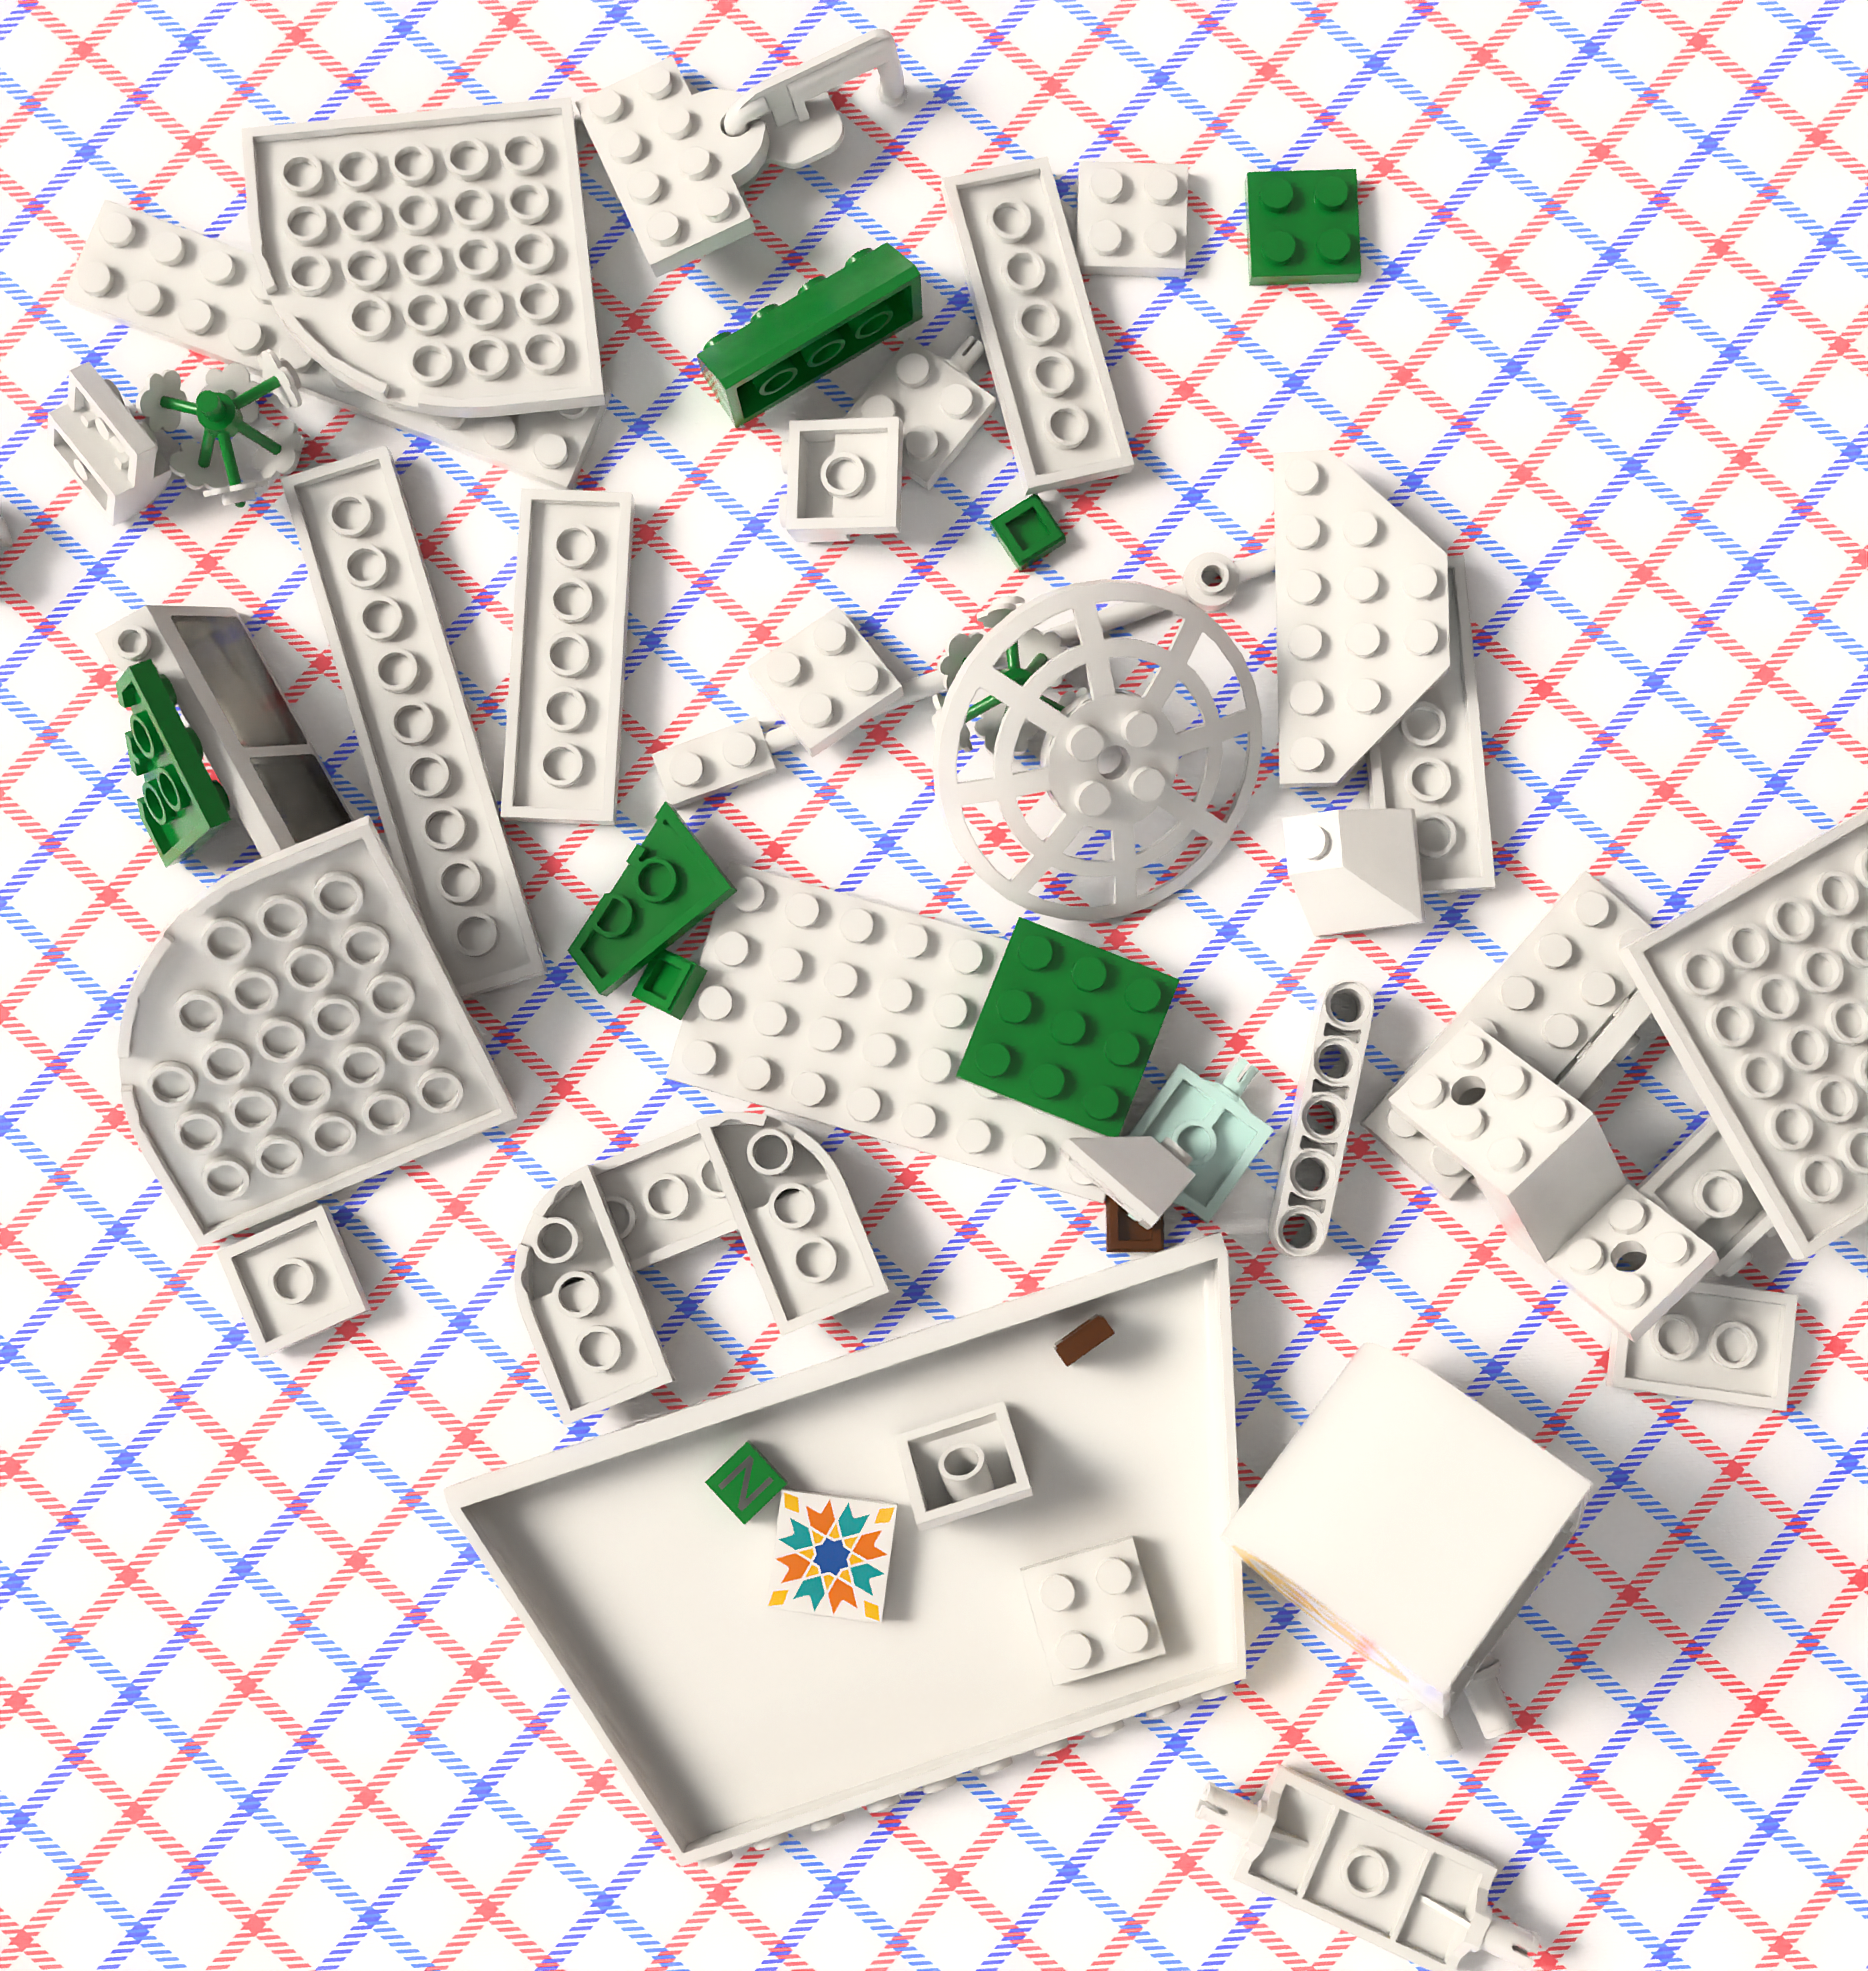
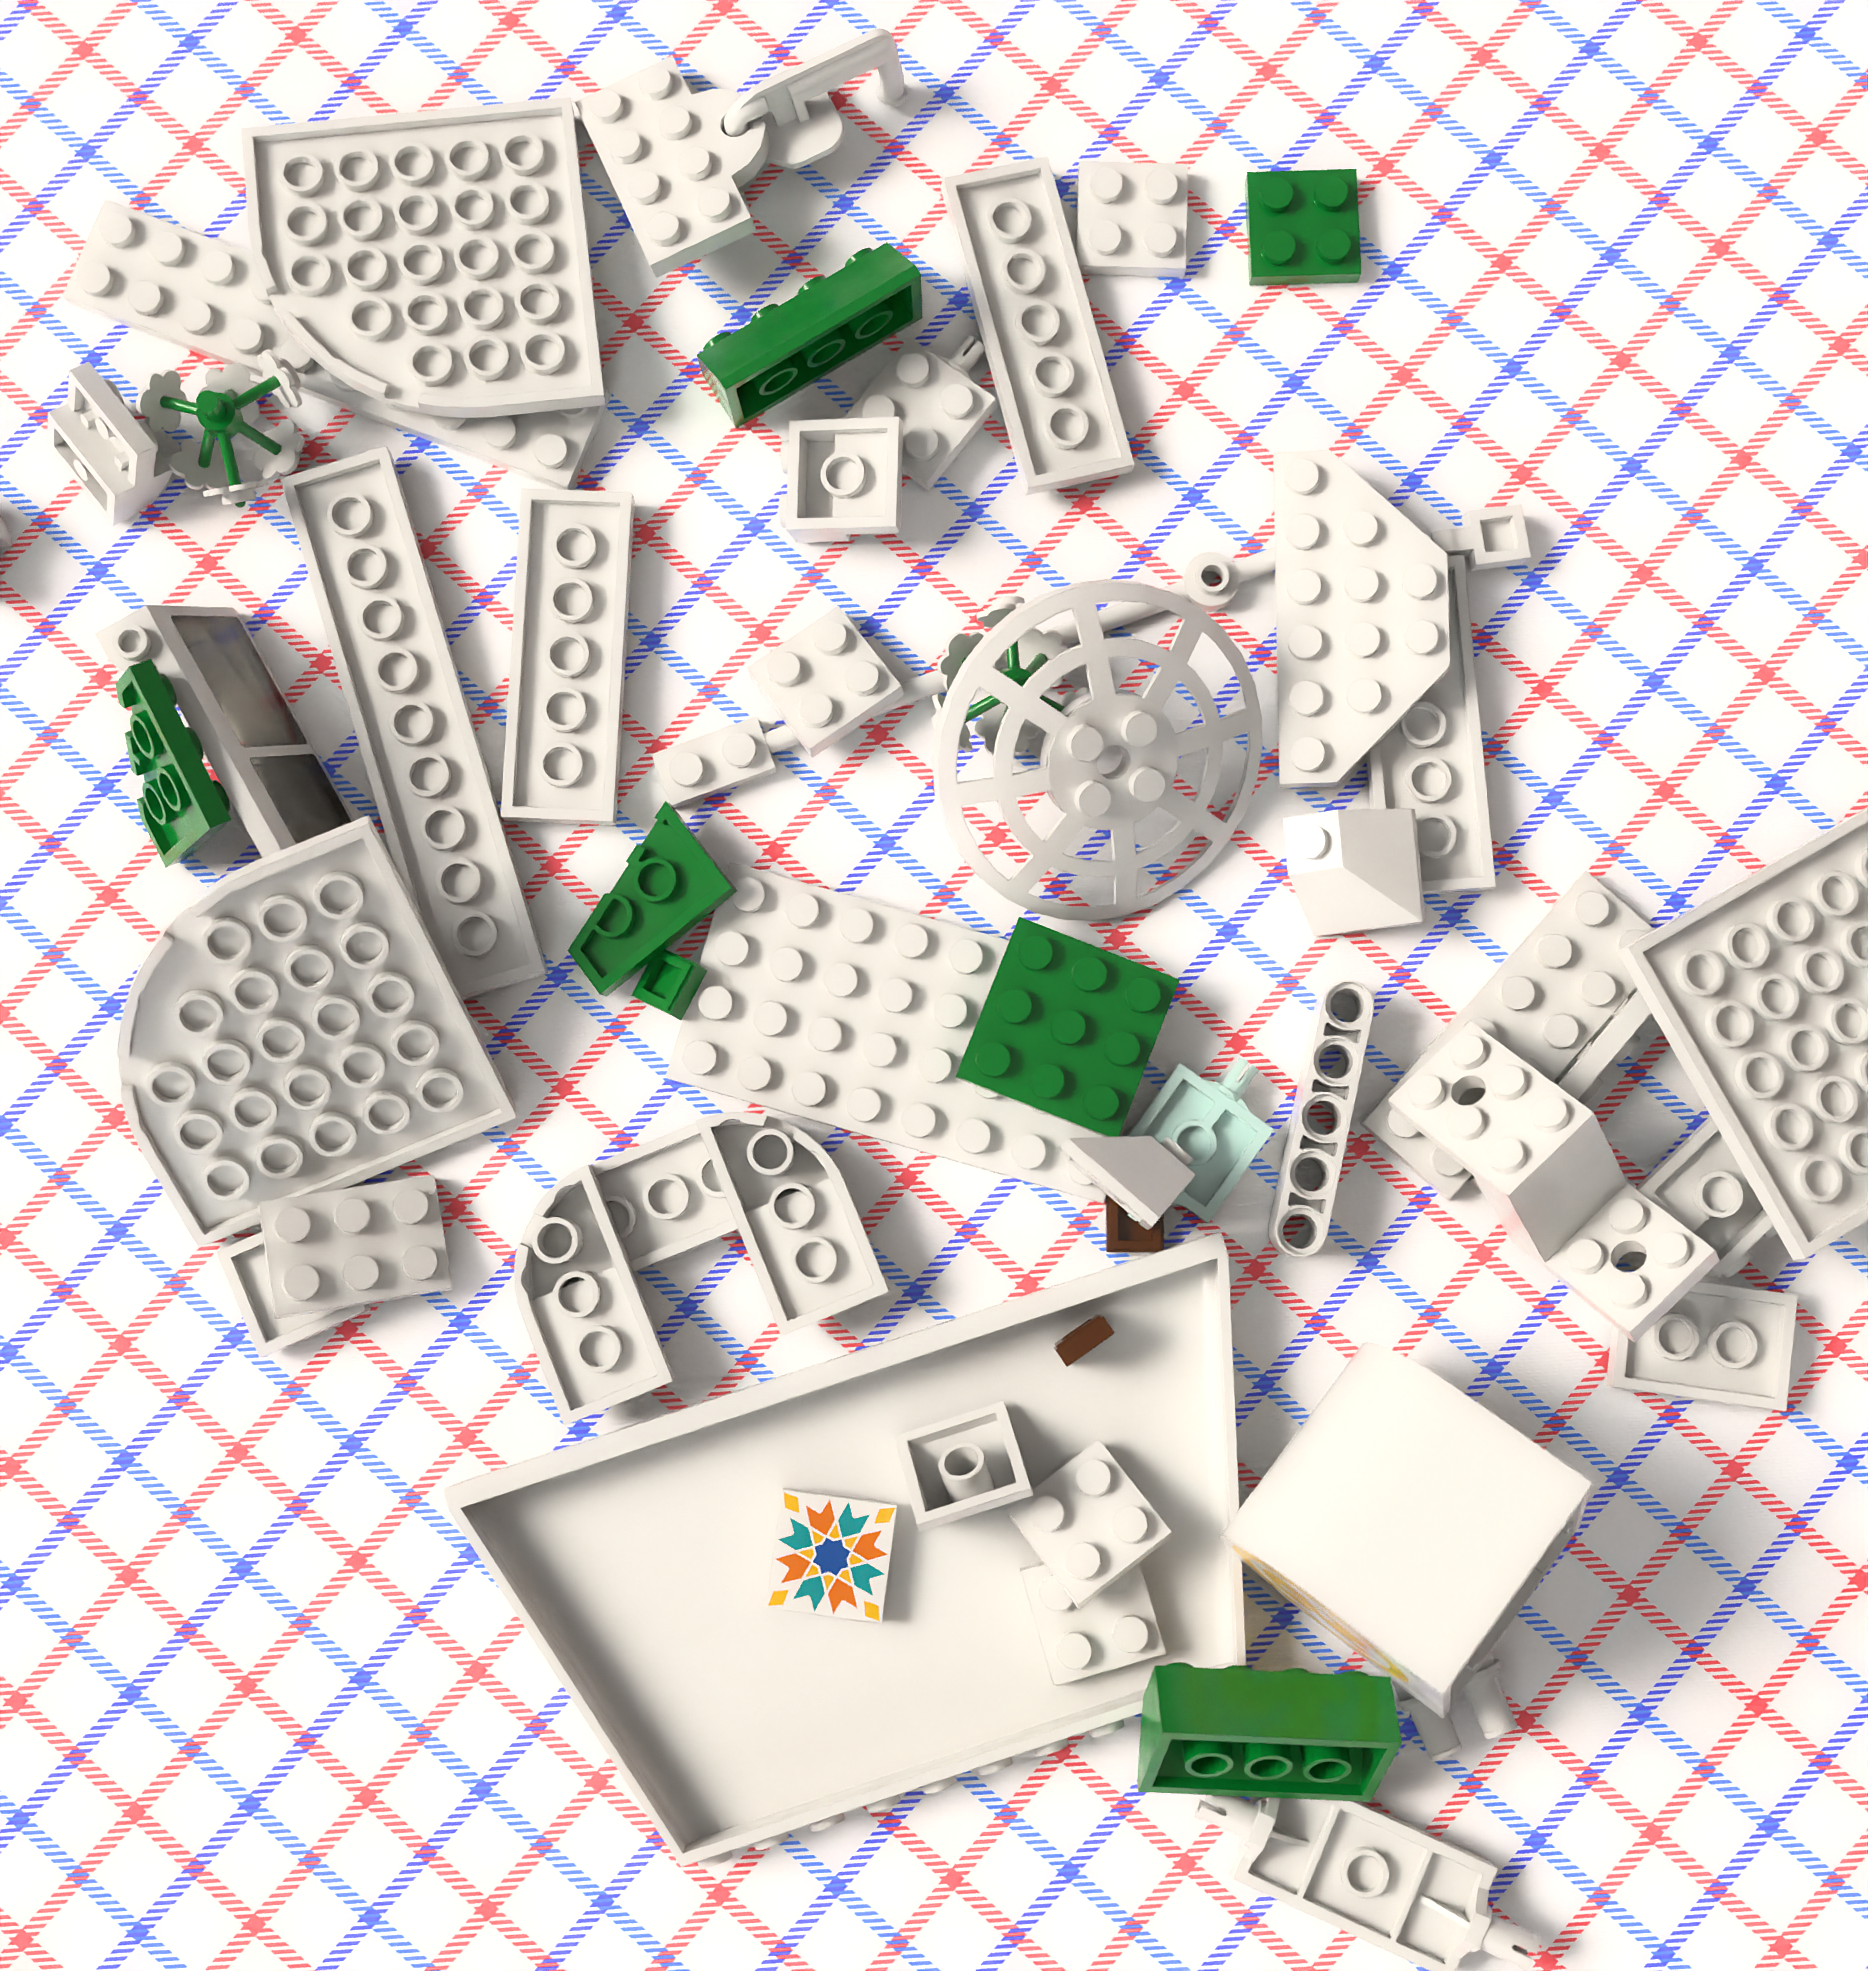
green tile [705,1440,788,1525] -> none
green tile [990,493,1066,572] -> none
none -> white plate [258,1175,452,1320]
none -> white plate [1006,1439,1172,1609]
none -> green slope [1137,1662,1402,1802]
none -> white plate [1430,504,1531,571]

